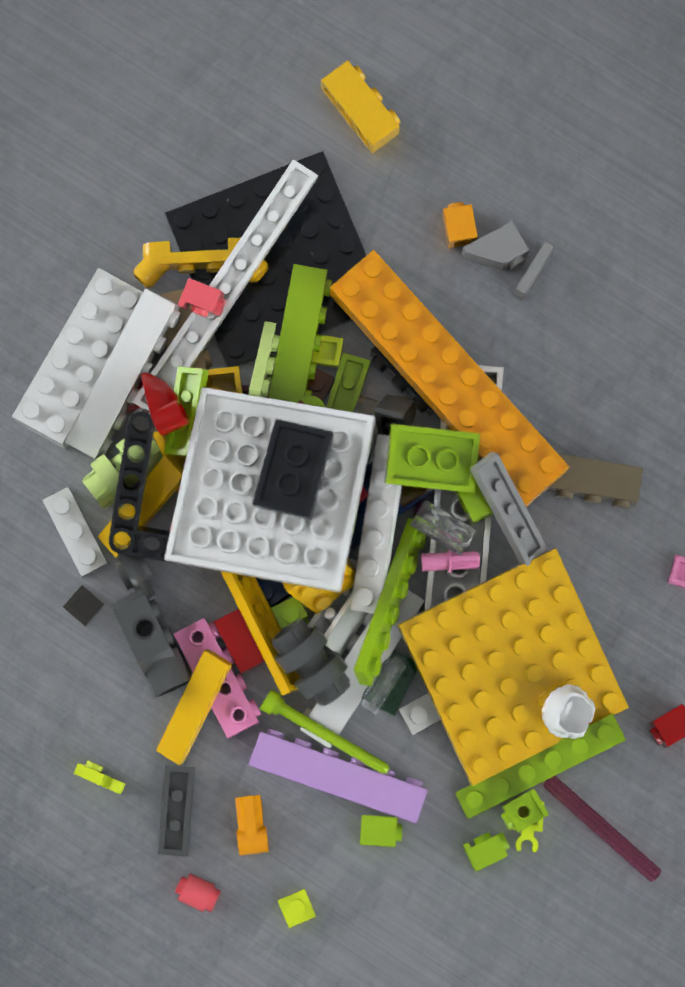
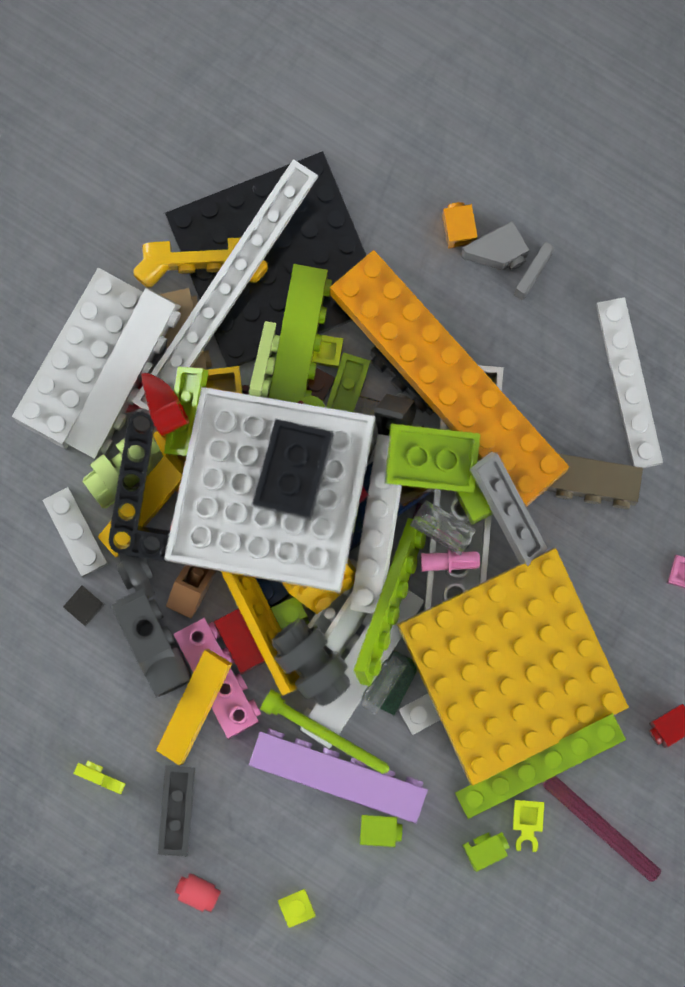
coral brick [178,278,226,318] -> none
light orange piece [235,795,269,856] -> none
yellow brick [321,60,400,153] -> none
lime brick [500,789,549,833] -> none
white hair [542,685,596,739] -> none
none -> medium nougat slope [165,565,217,619]
none -> white plate [596,297,663,468]

